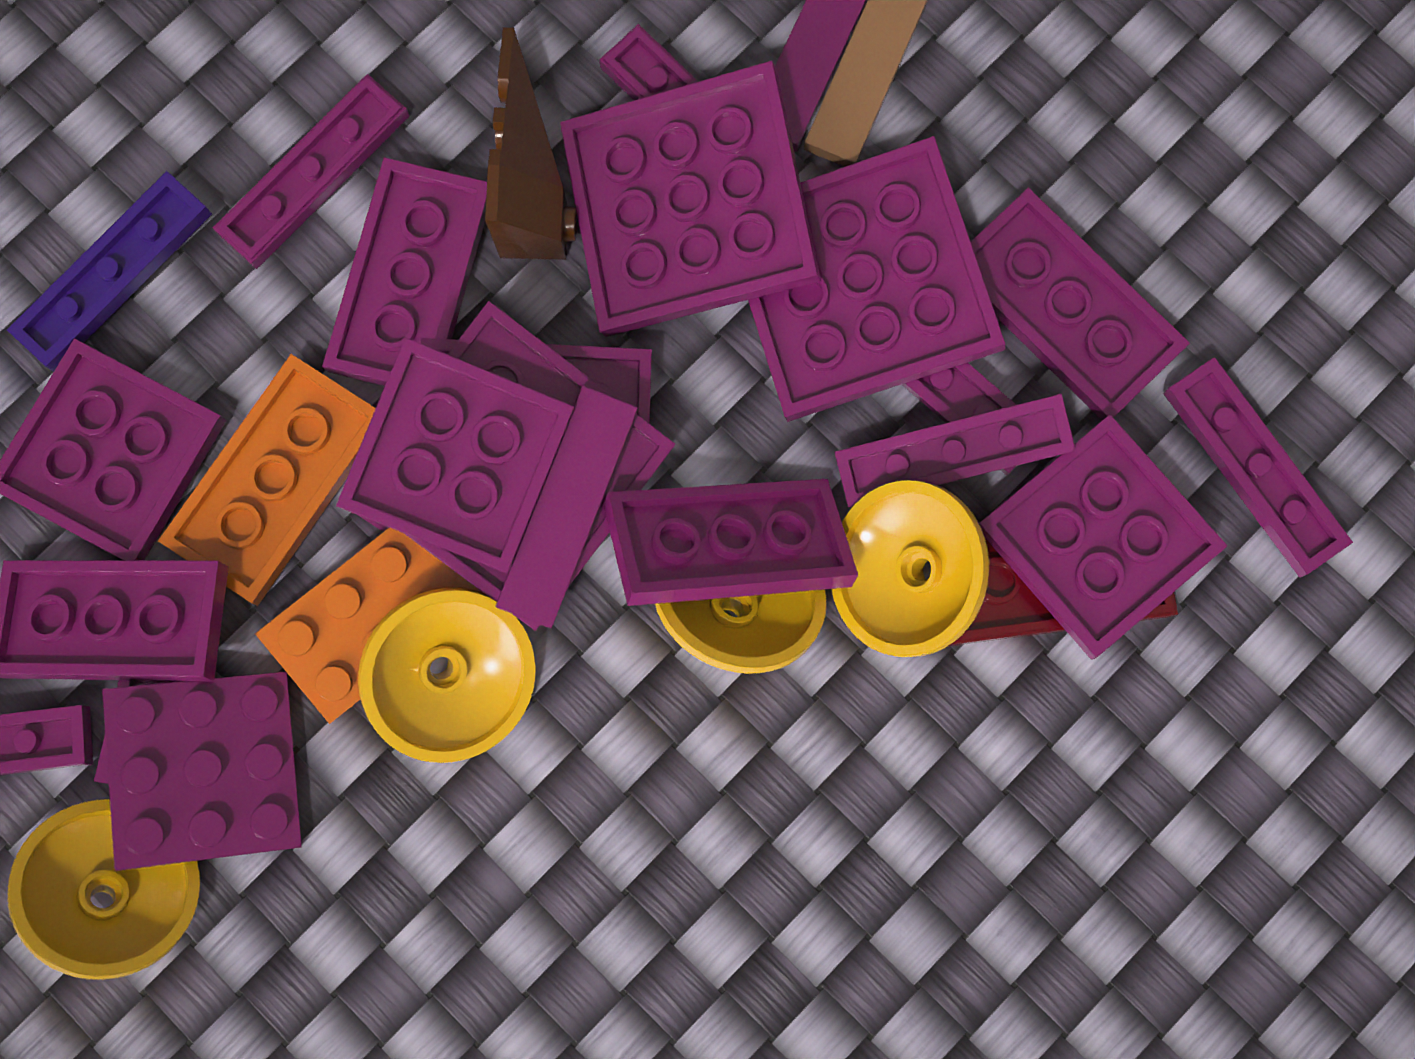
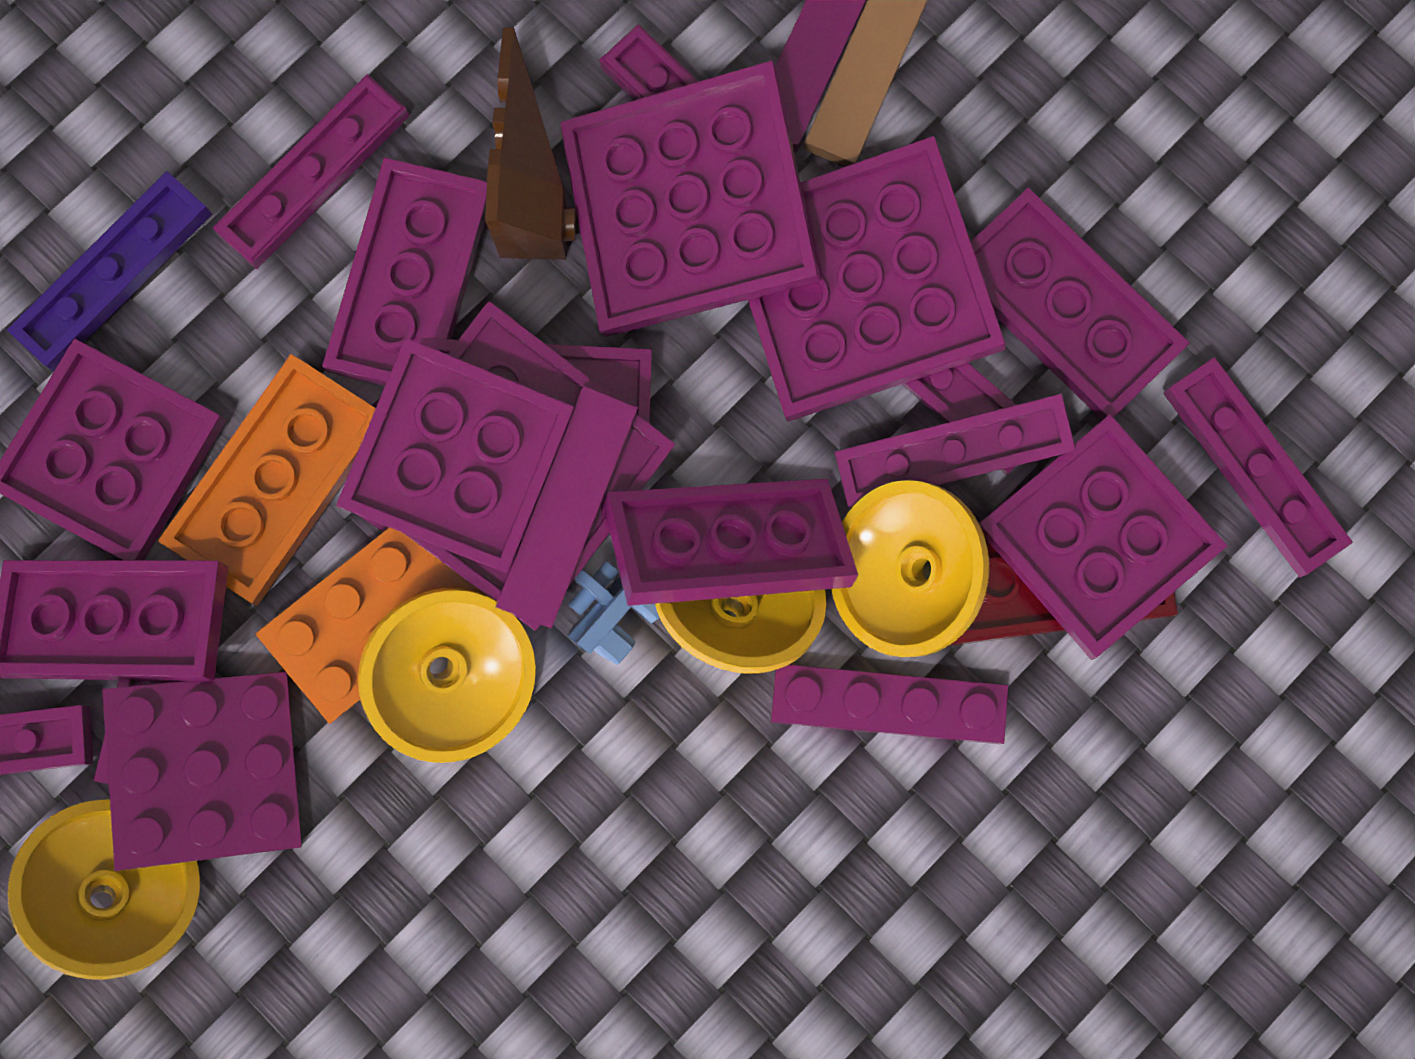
none -> medium blue hips [566,561,659,665]
none -> magenta plate [771,665,1008,745]

